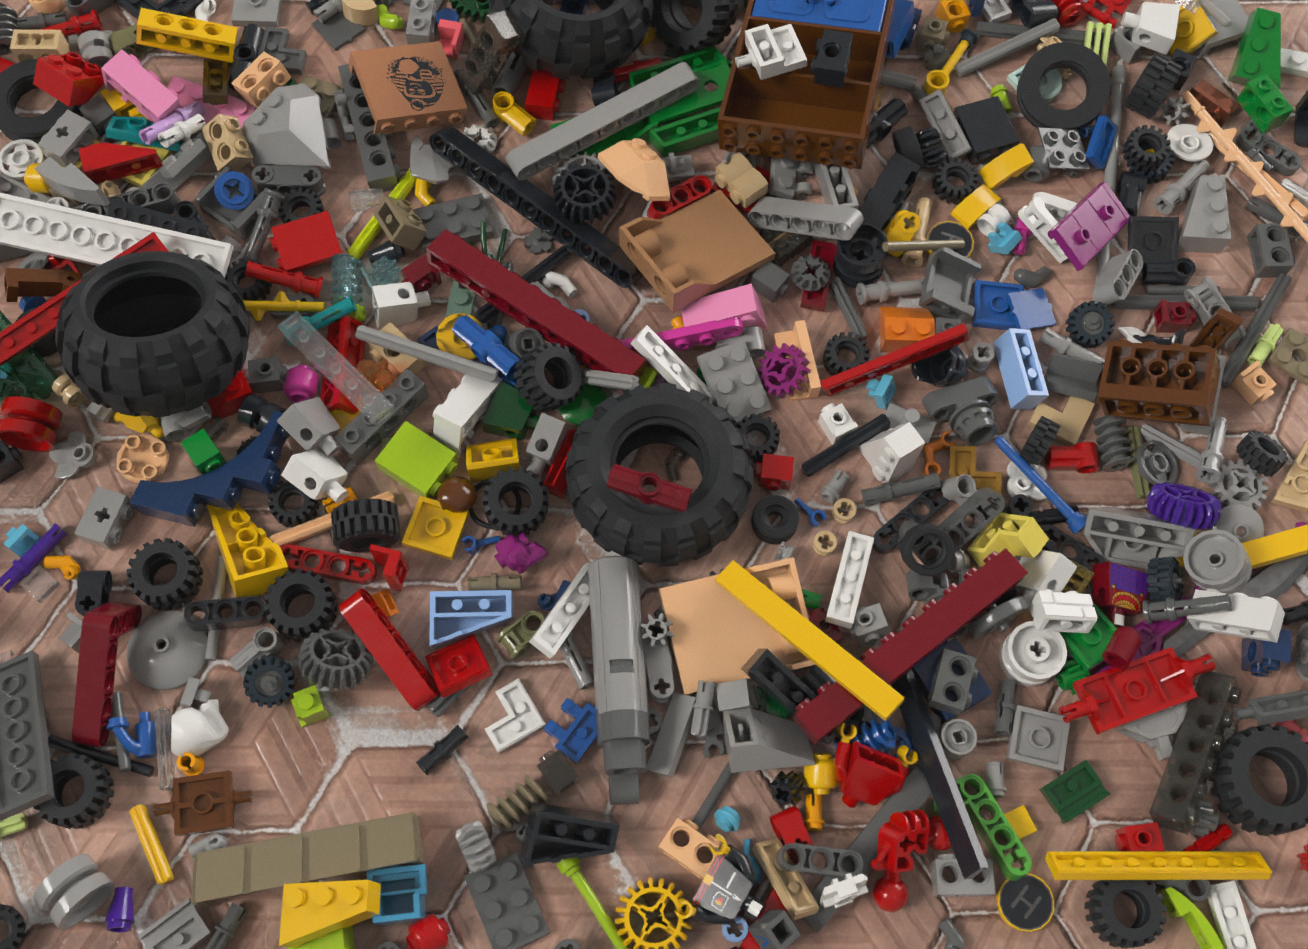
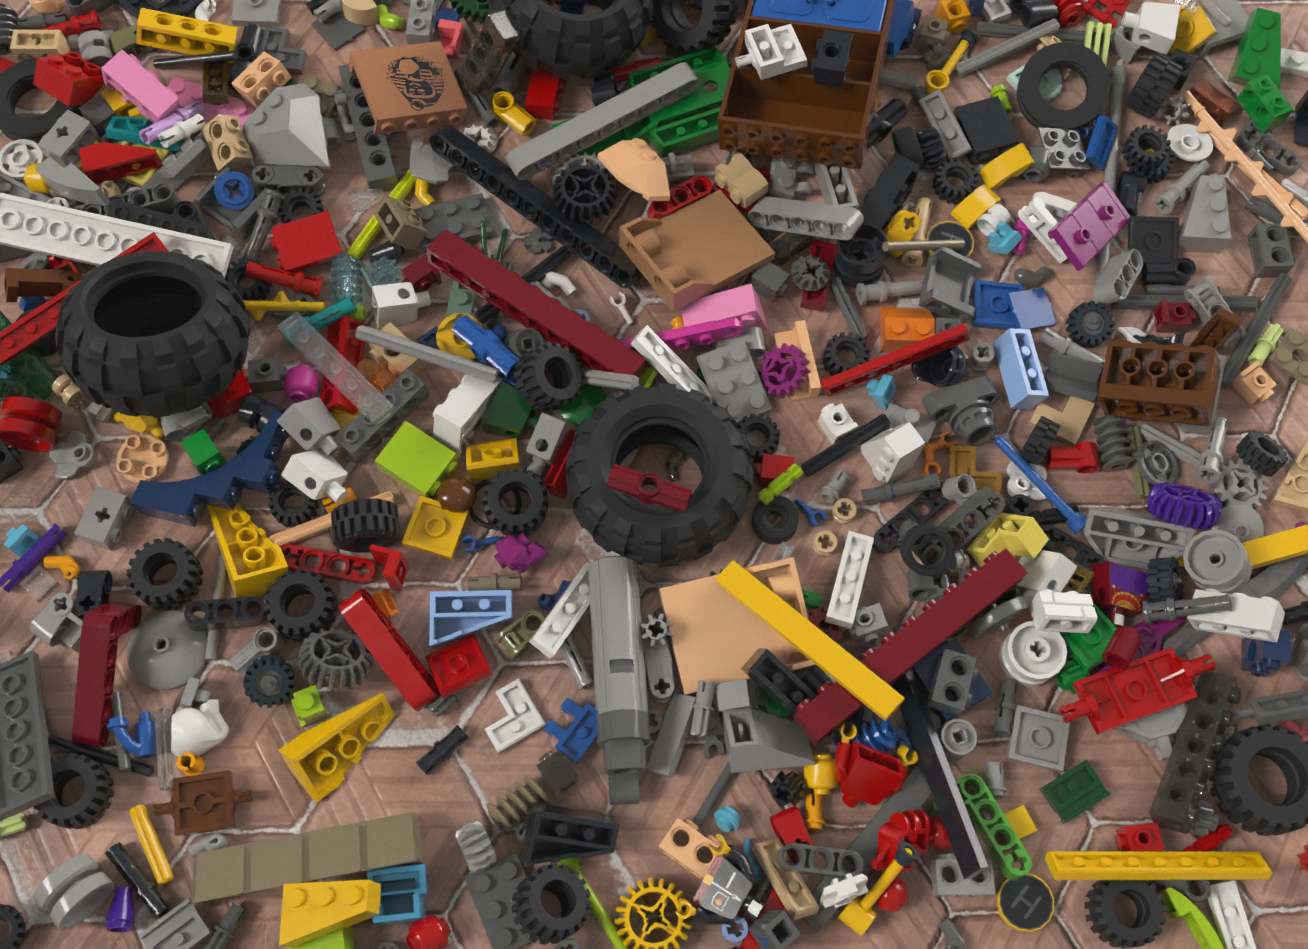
none -> light grey piece [29,593,82,647]
none -> black pin [105,842,171,920]
none -> black bar [153,50,238,69]
none -> yellow wedge [279,693,395,803]
none -> black tyre [511,863,591,945]
none -> white hand [609,292,633,325]
none -> lime axle [757,464,803,505]
none -> yellow piece [837,841,919,936]

